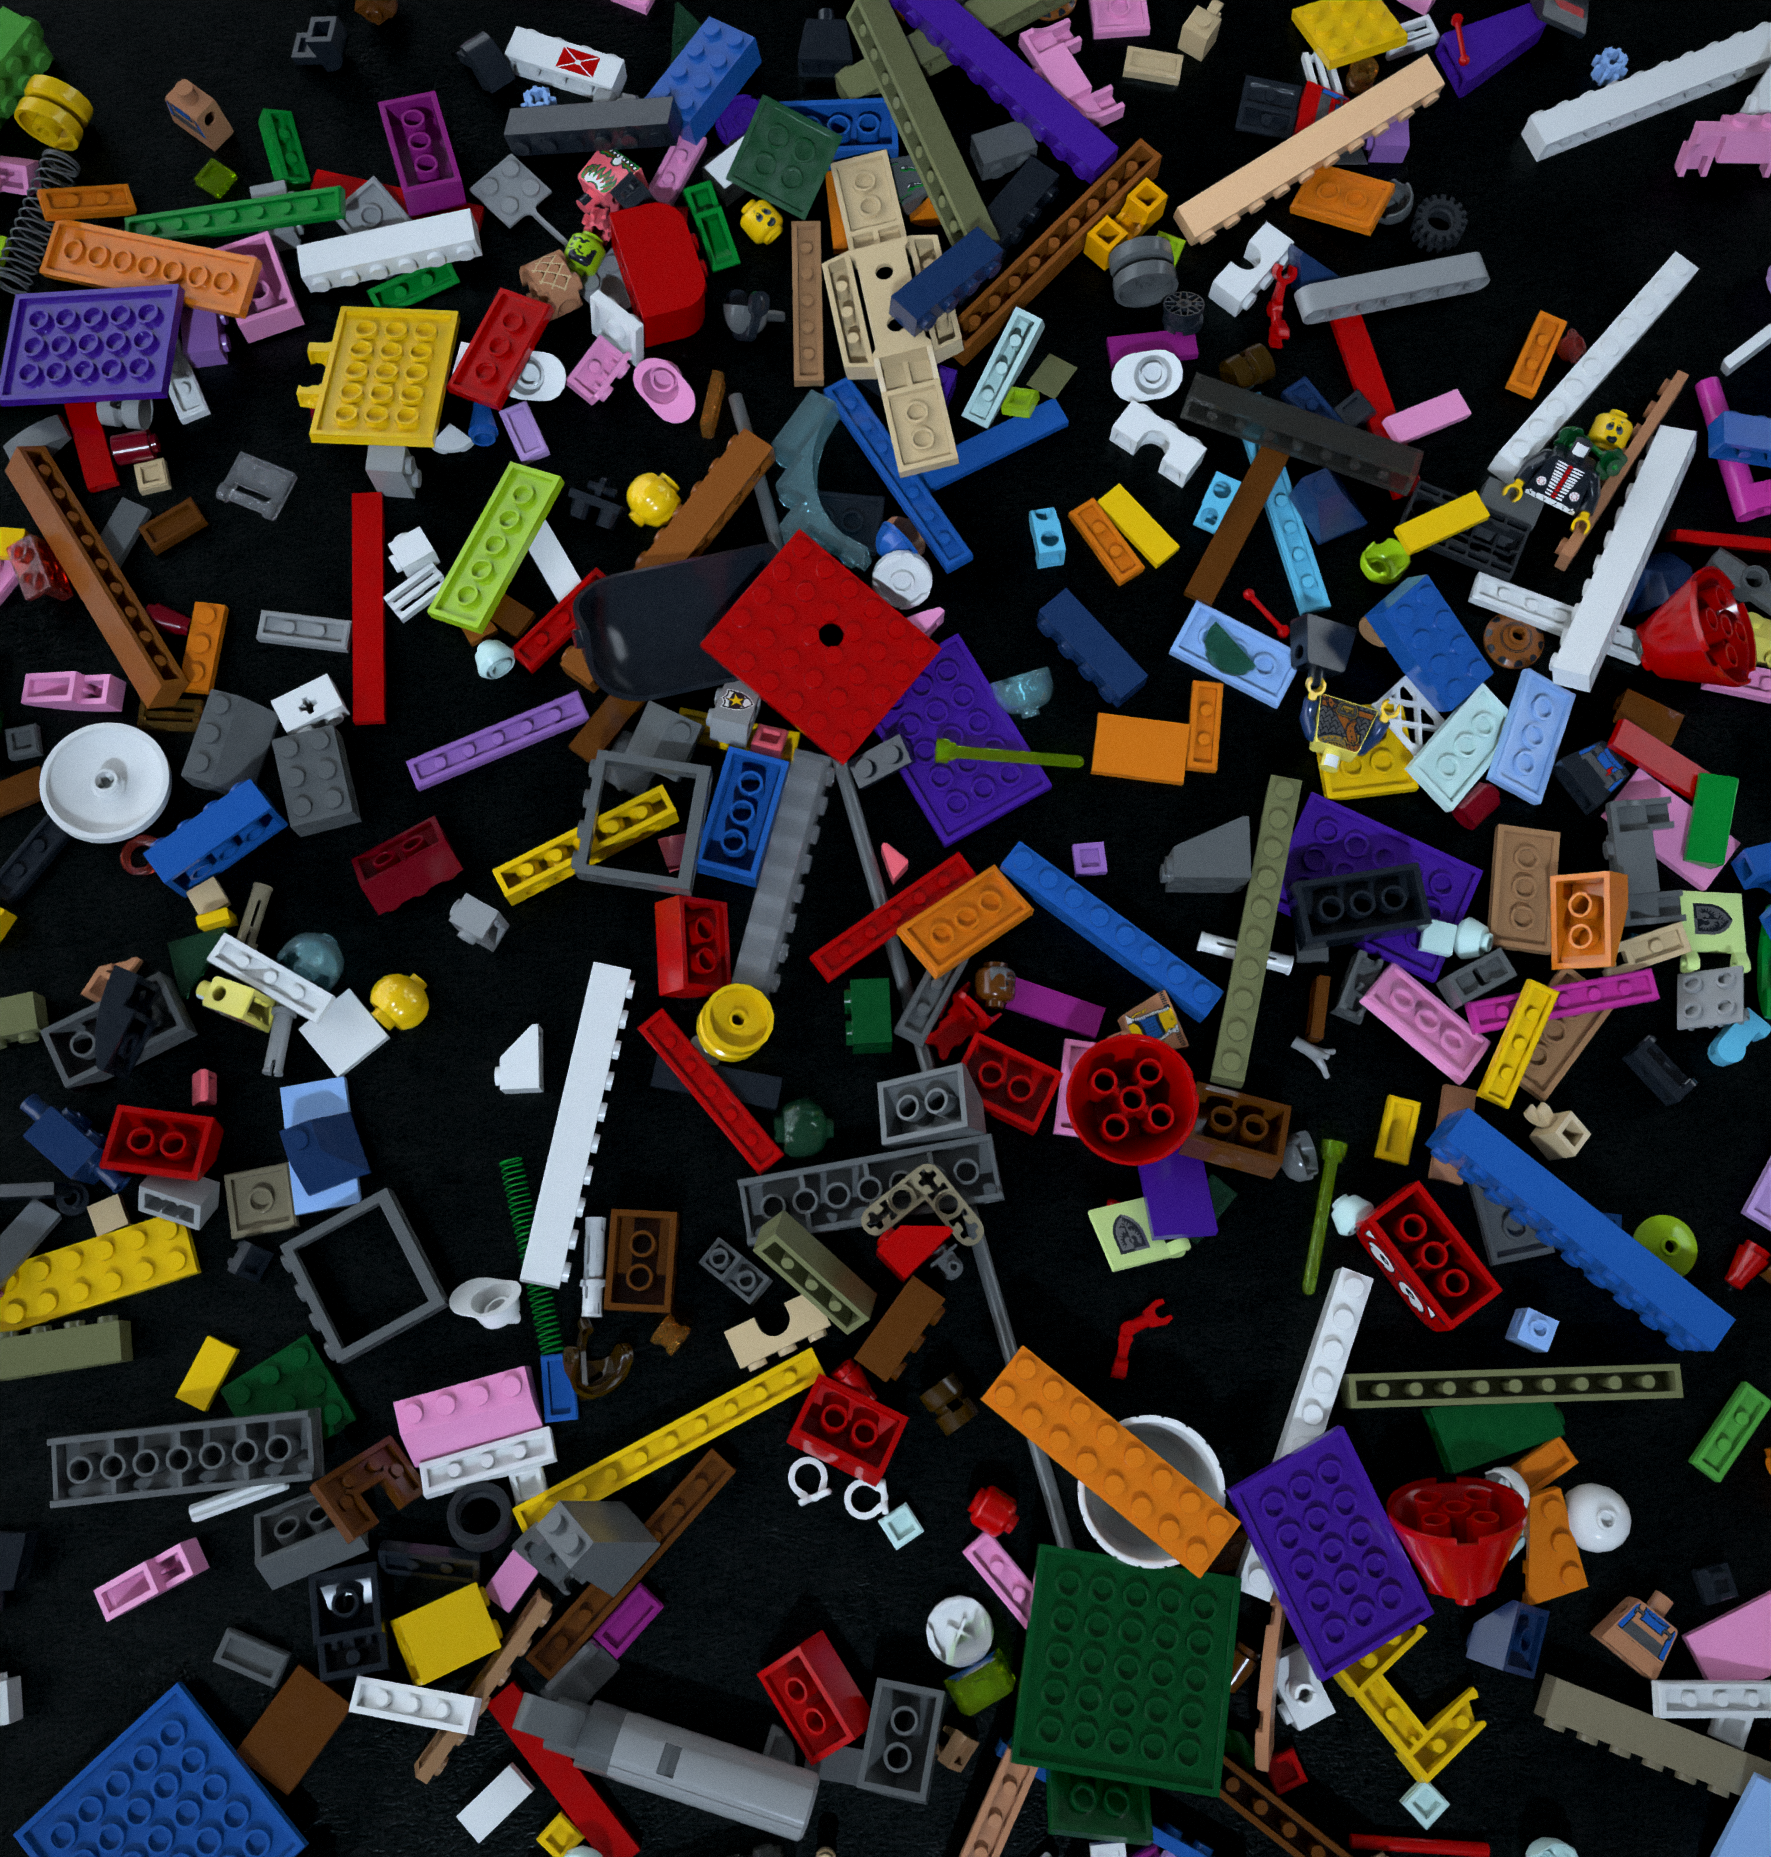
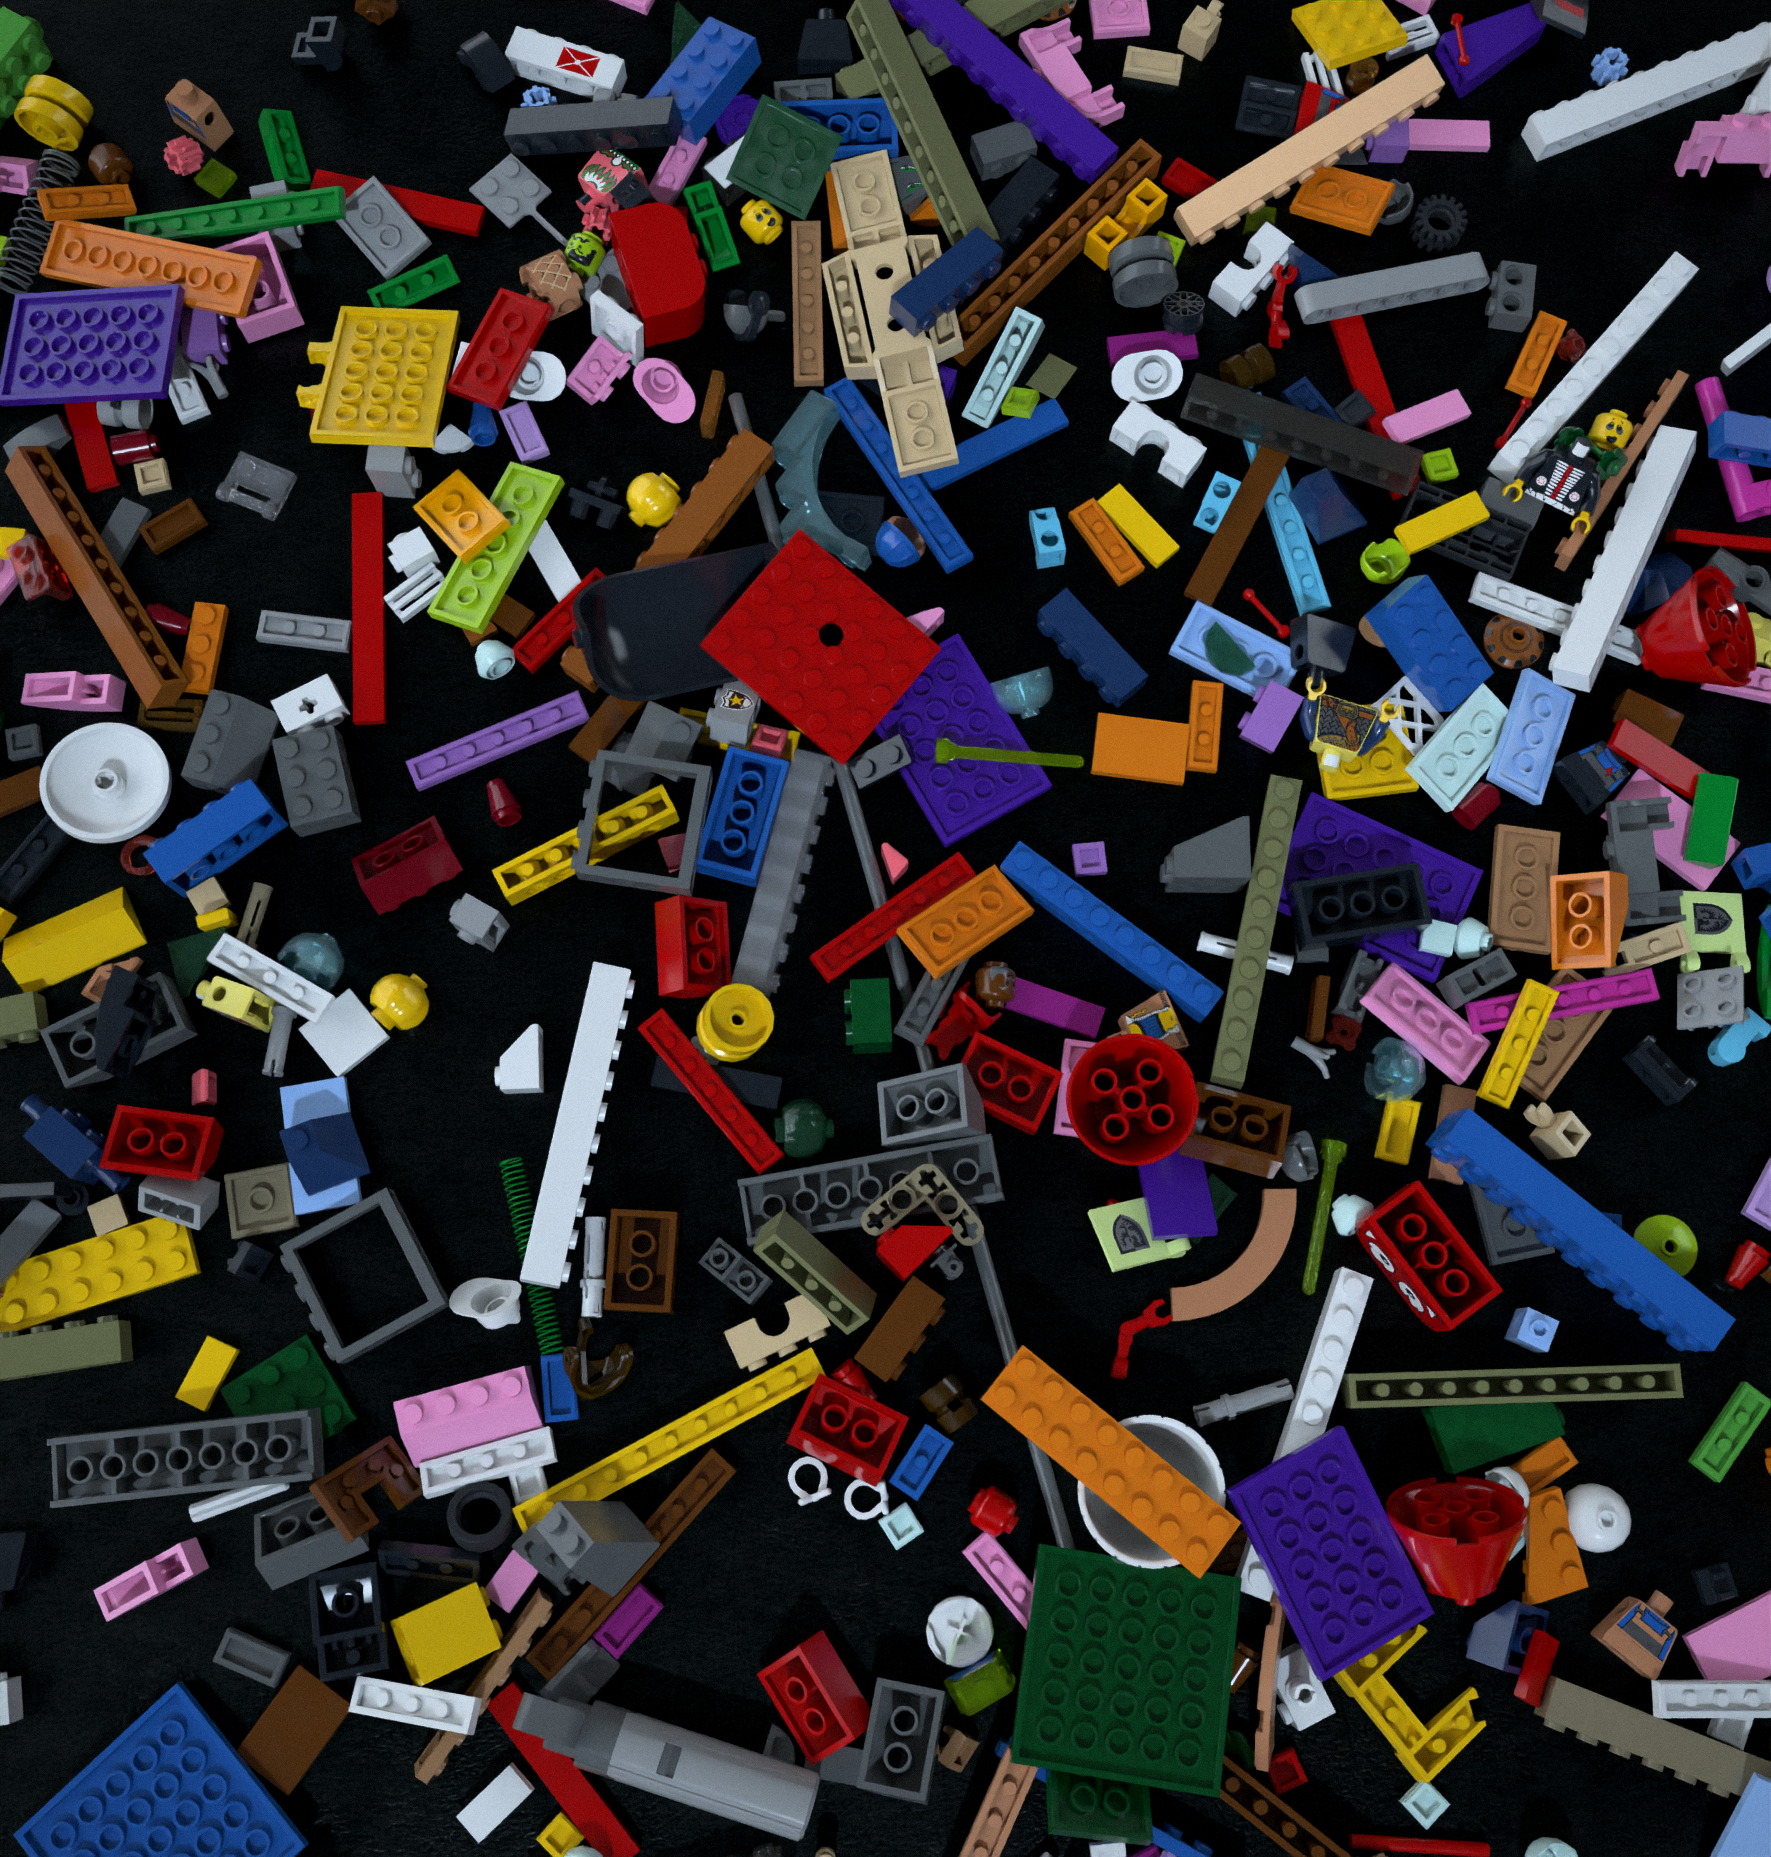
white brick [296,208,483,293] -> none
magenta brick [378,91,467,217] -> none
clear orange wheel [650,1314,691,1356] -> none
white tile [872,550,932,609] -> none
none -> yellow slope [2,887,147,993]
none -> reddish brown head [88,143,134,185]
none -> coral gear [164,135,204,176]
none -> light grey bar [189,355,229,399]
none -> light orange tile [413,469,511,564]
none -> dark red cone [486,779,522,827]
none -> dark grey hinge [774,78,833,103]
none -> blue panel [889,1423,954,1501]
none -> red tile [1161,157,1219,200]
none -> nougat tile [1170,1189,1297,1321]
none -> light grey pin [1193,1378,1294,1427]
none -> medium lavender brick [1238,680,1304,754]
none -> clear neon green tile [1243,206,1277,236]
none -> clear red plate [1326,1015,1362,1051]
none -> clear light blue cylinder [1364,1037,1426,1103]
none -> bright pink tile [1408,119,1490,152]
none -> lime tile [1419,448,1459,485]
none -> dark grey brick [1485,260,1537,333]
none -> red hinge [1495,397,1532,450]
none -> red tile [1514,1629,1559,1708]

